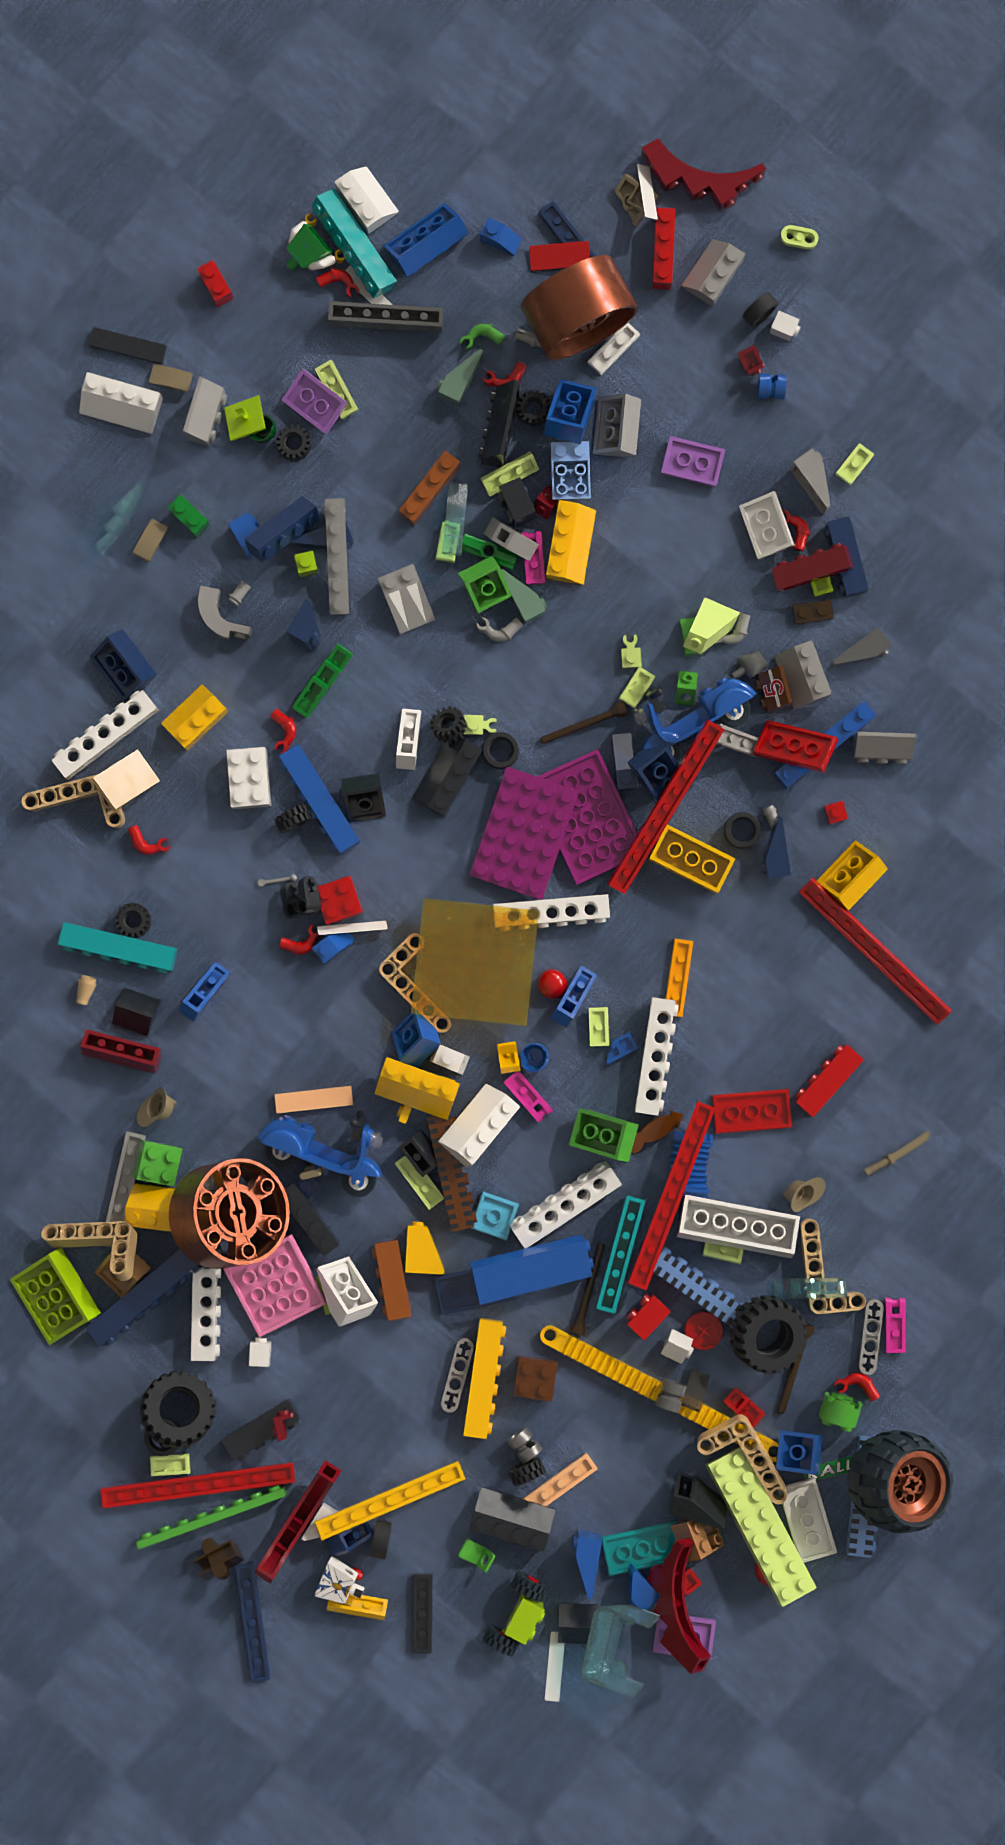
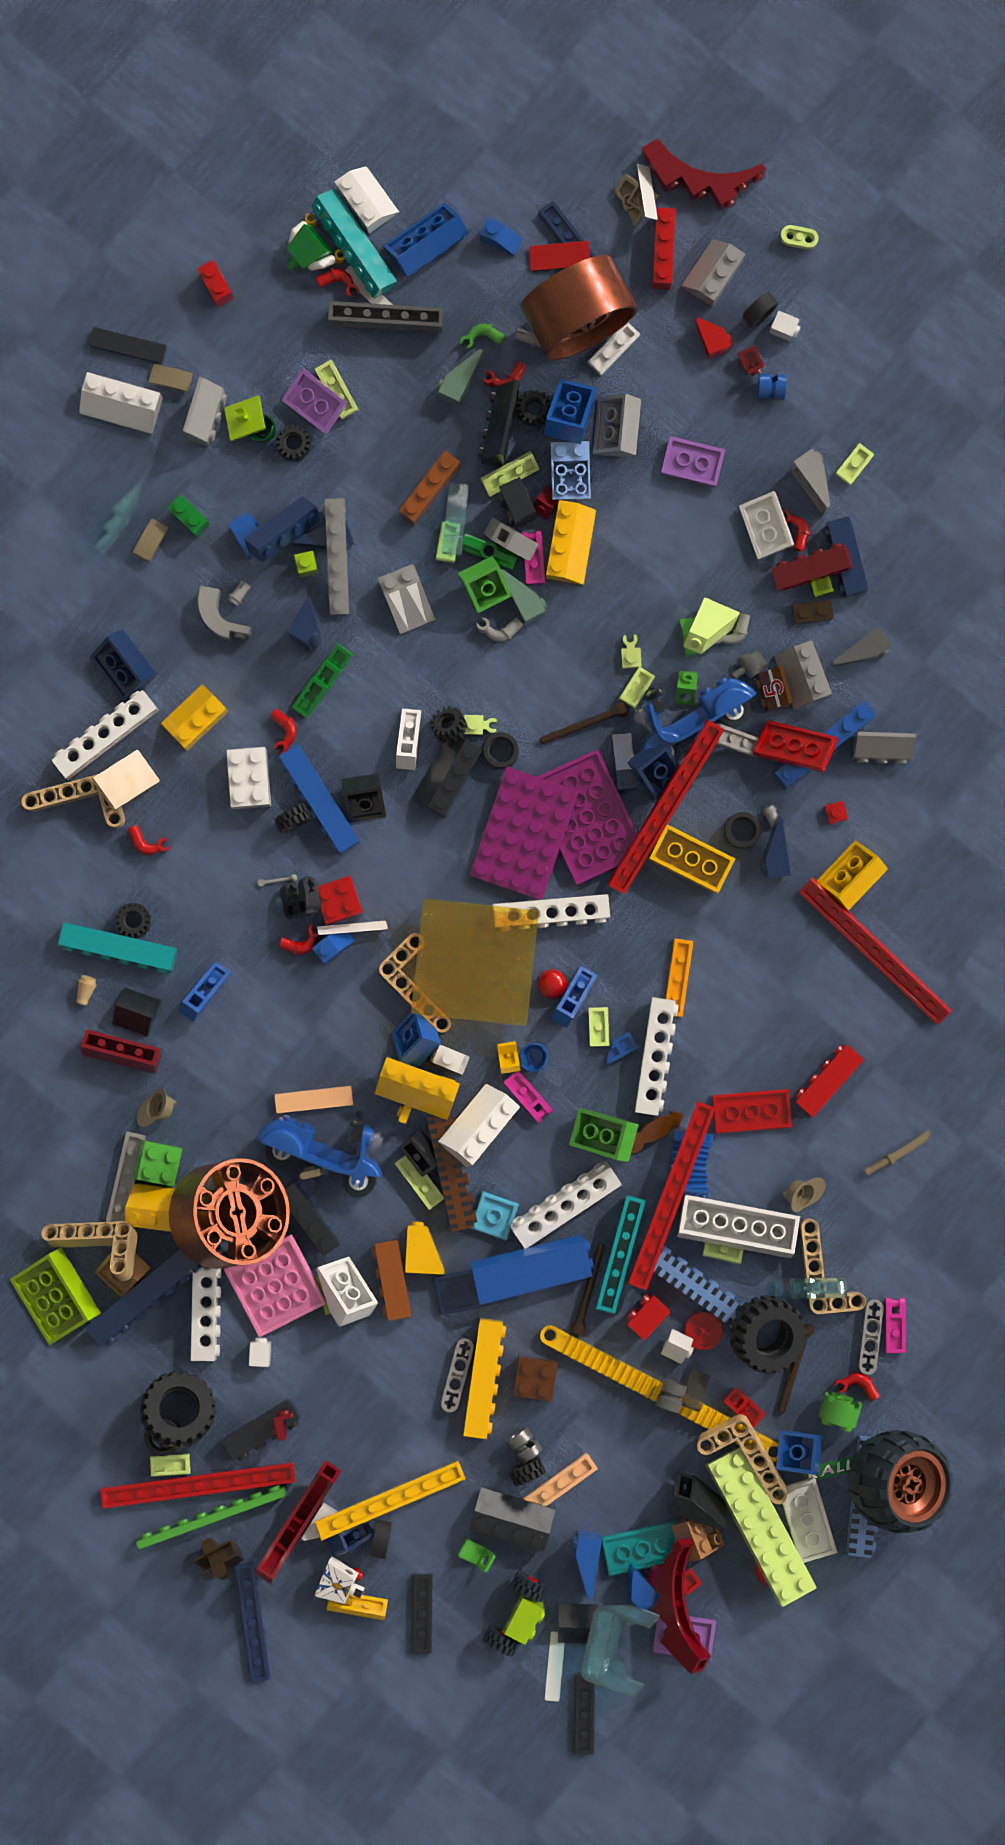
none -> black tile [574,1673,595,1754]
none -> red slope [695,318,732,359]

